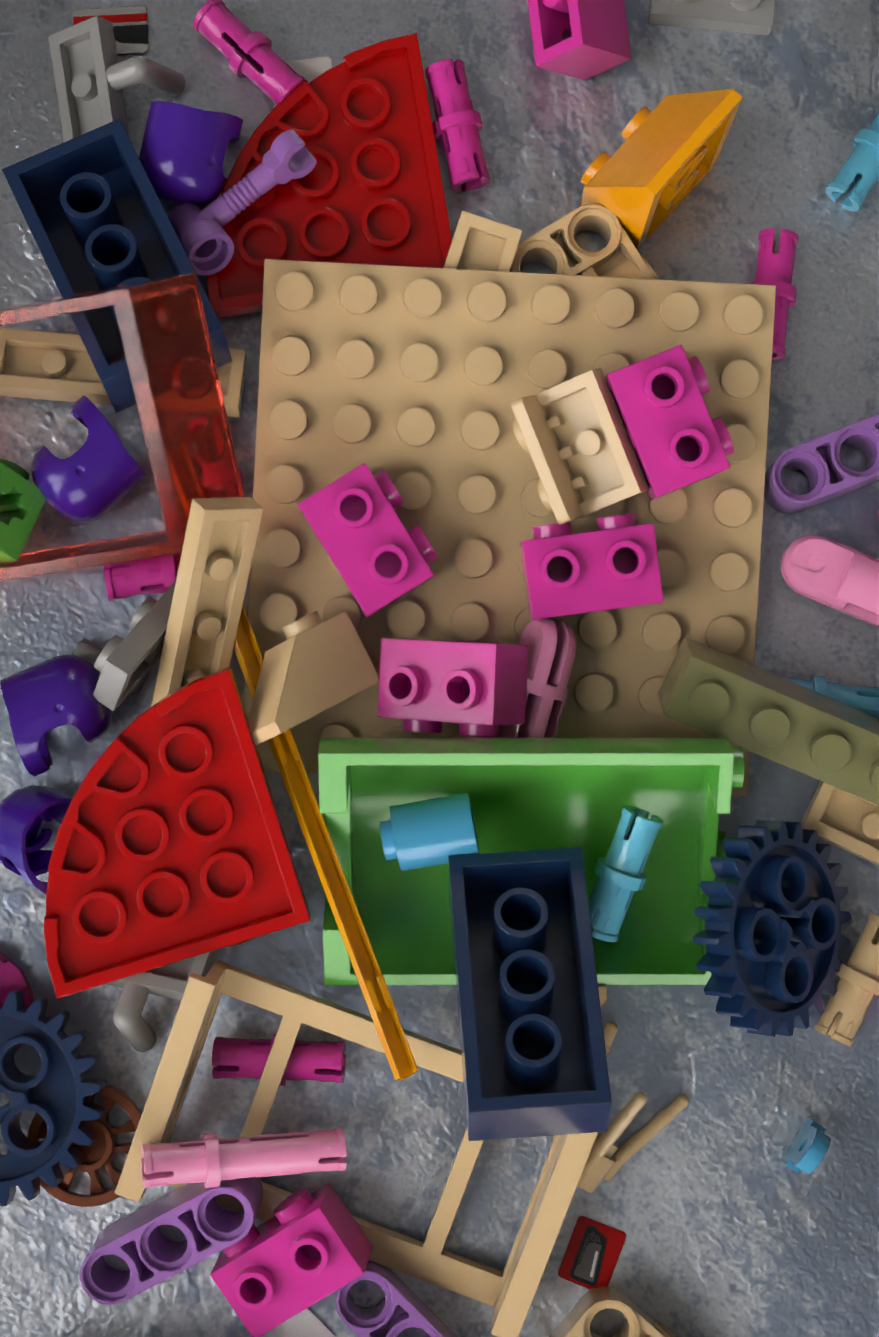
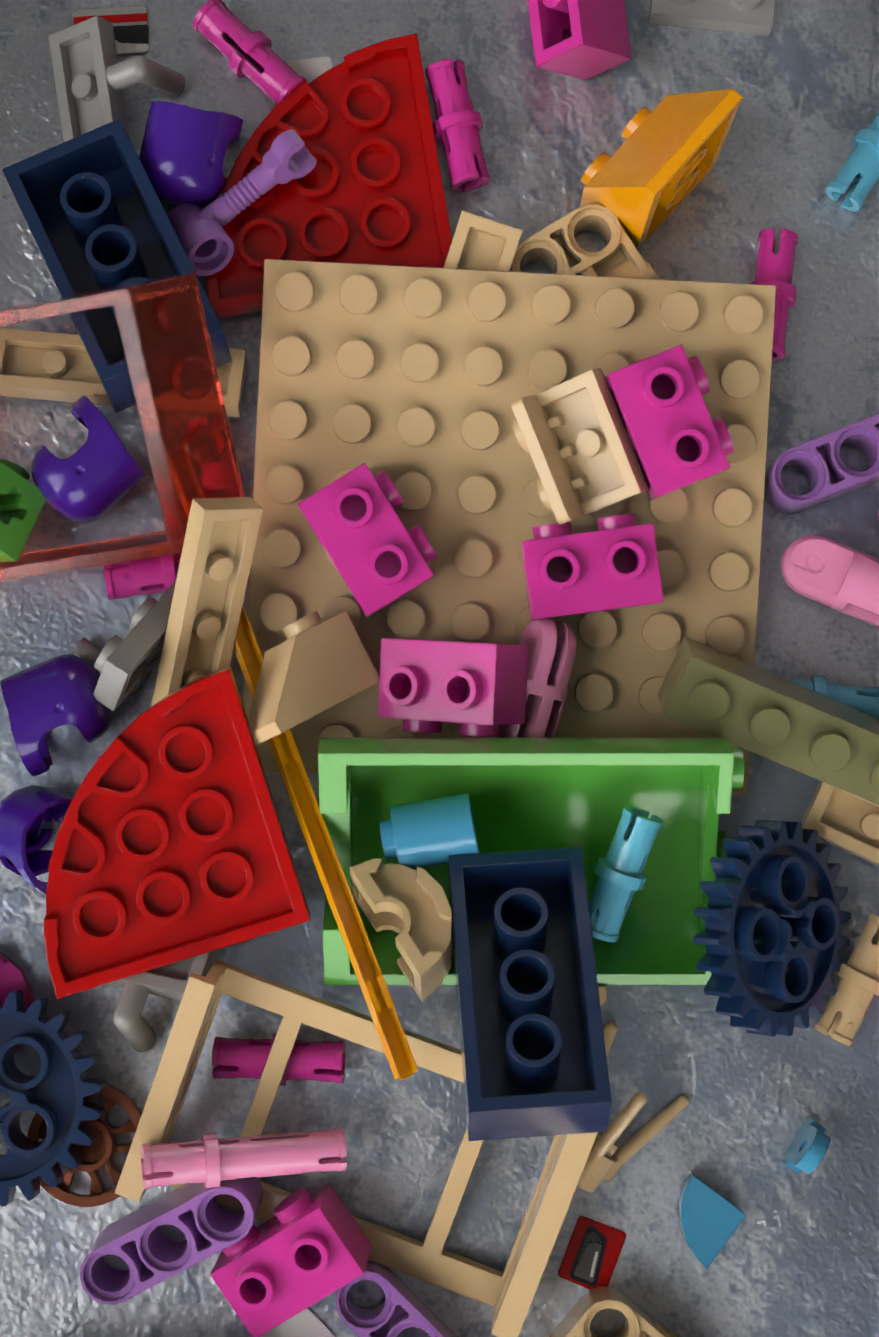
none -> tan cylinder [350,858,452,1002]
none -> dark azure tile [679,1172,746,1268]

